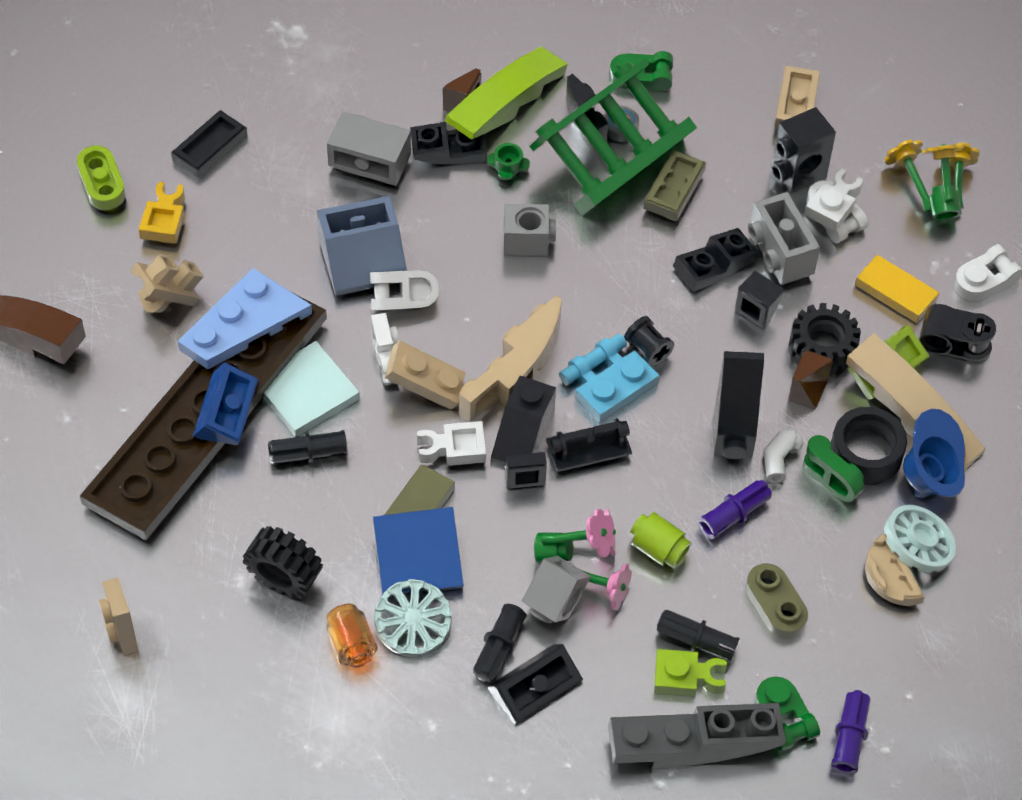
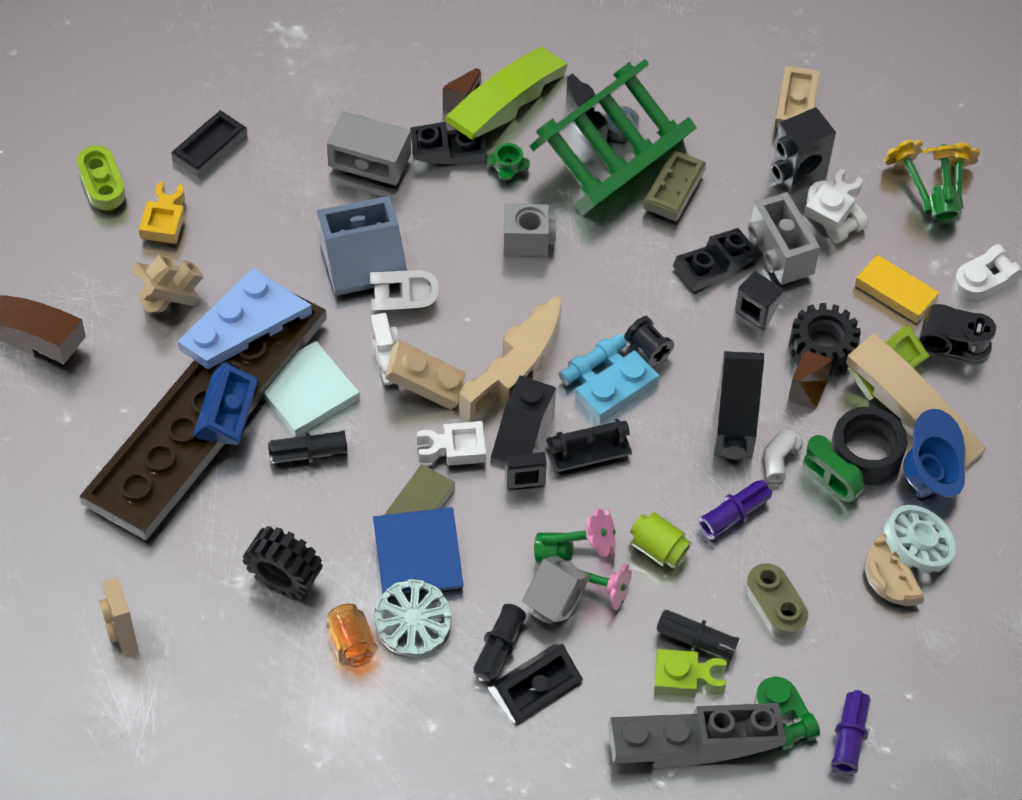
green plate [609,51,673,92] -> none

